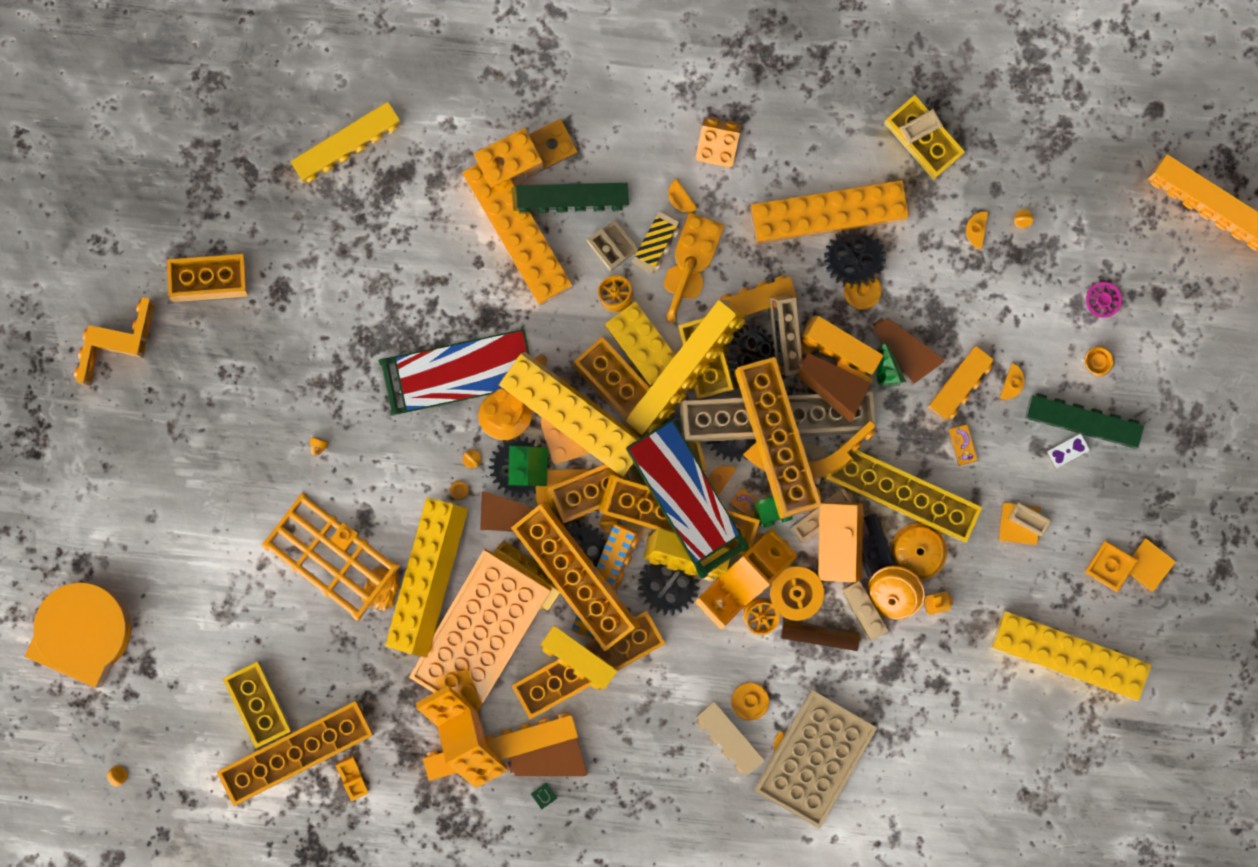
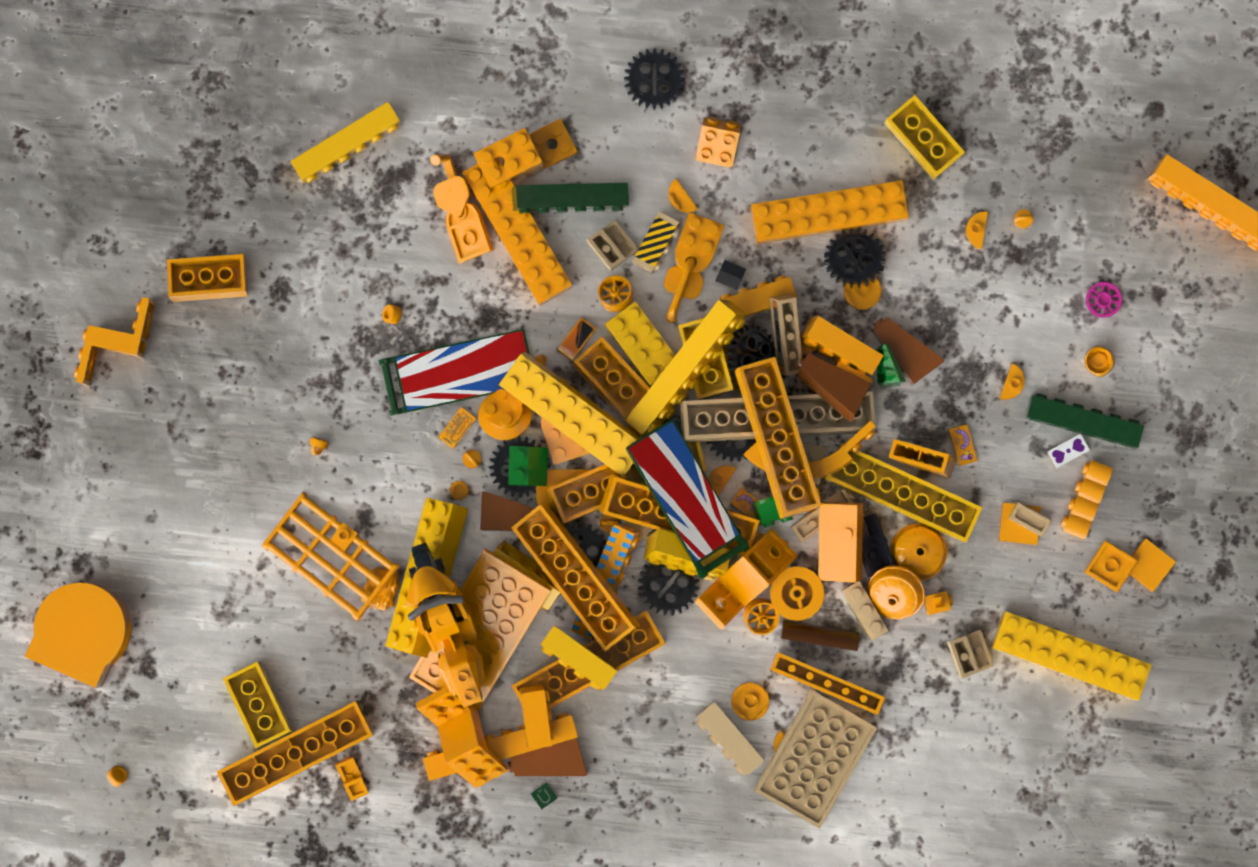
tan tile [899,109,943,145] -> none
light orange brick [927,346,994,421] -> none
none -> light orange tile [382,304,402,324]
none -> light orange piece [406,542,485,708]
none -> light orange plate [430,154,493,263]
none -> light orange tile [438,407,476,449]
none -> light orange brick [519,685,554,750]
none -> slope [557,318,596,361]
none -> black gear [624,48,685,111]
none -> black piece [715,259,746,290]
none -> light orange brick [769,652,885,715]
none -> light orange brick [889,439,956,479]
none -> tan brick [947,630,994,679]
none -> light orange brick [1060,460,1113,540]

